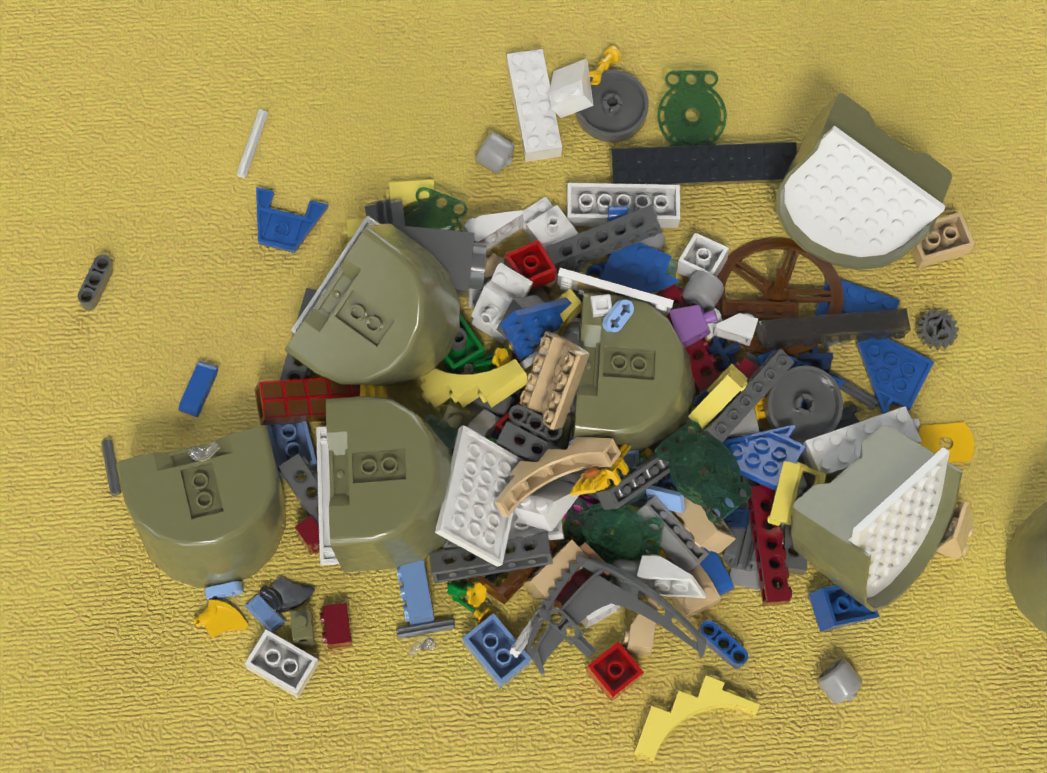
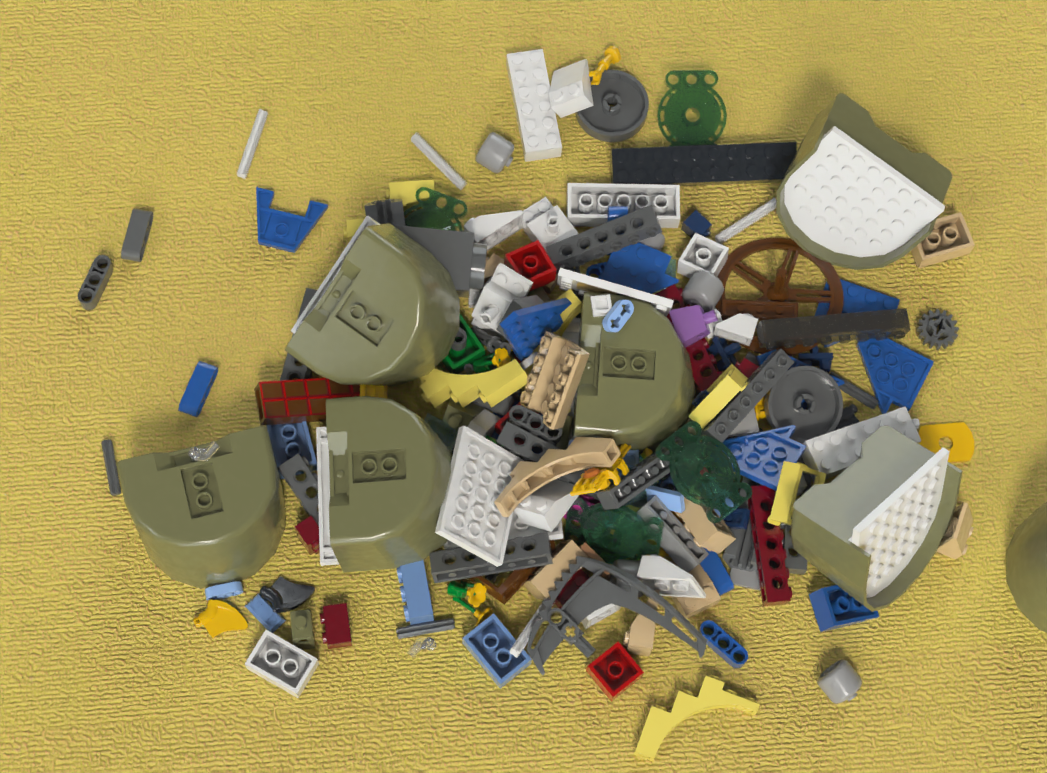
none -> dark grey beam [121,208,153,262]
none -> white axle [411,132,467,190]
none -> dark grey pin [470,326,511,355]
none -> dark blue brick [681,210,712,239]
none -> white axle [715,198,776,244]

